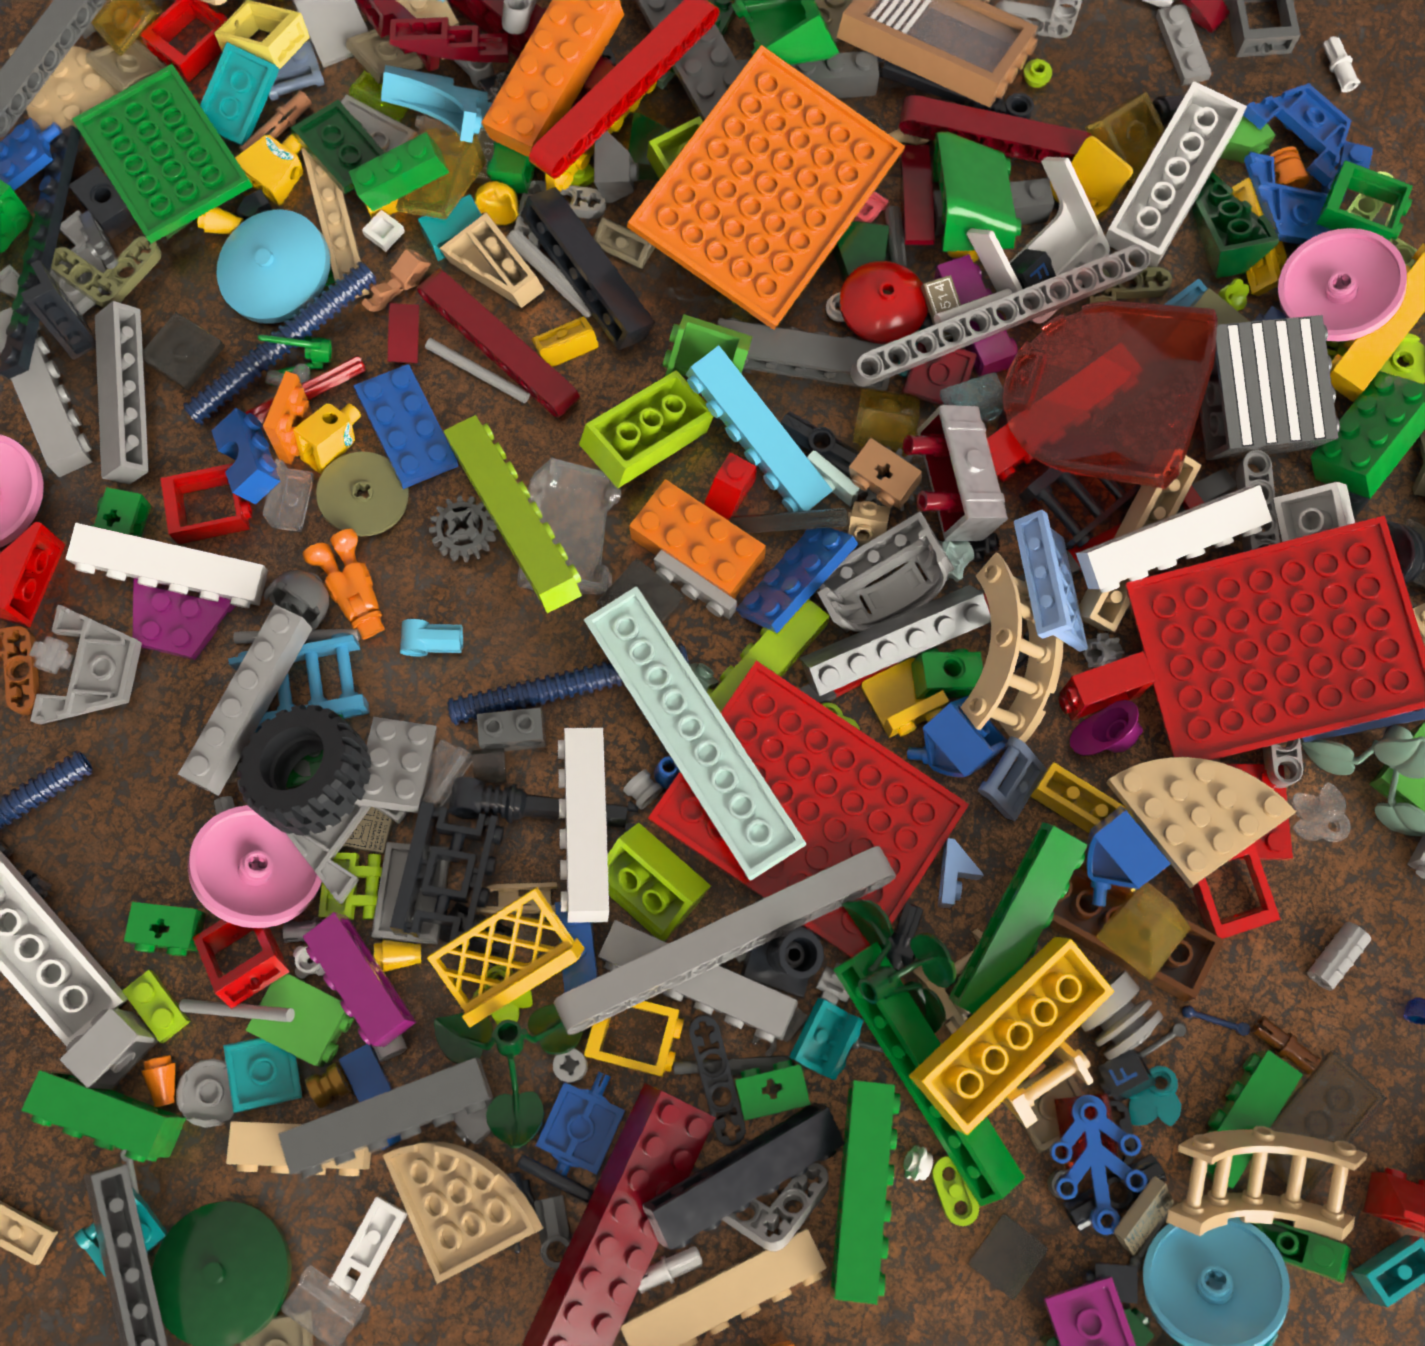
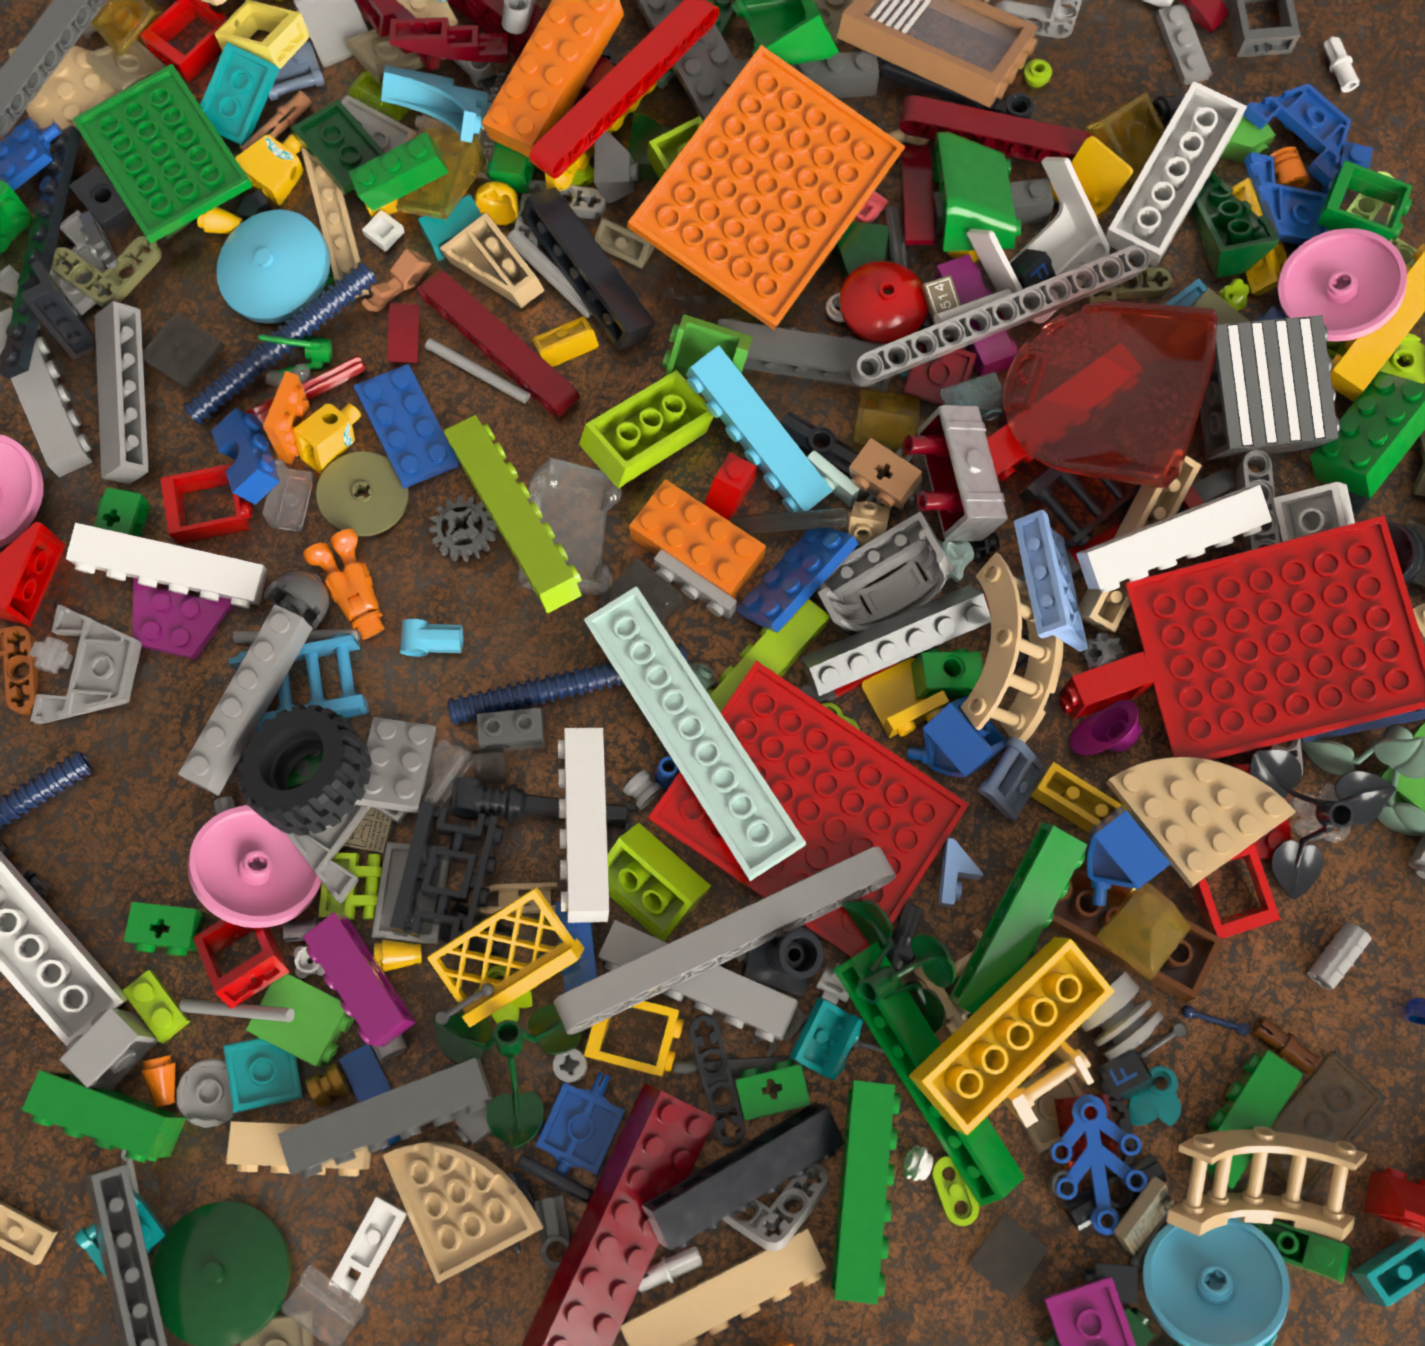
none -> dark grey hinge [436,983,494,1024]
none -> black plant [1249,749,1396,899]

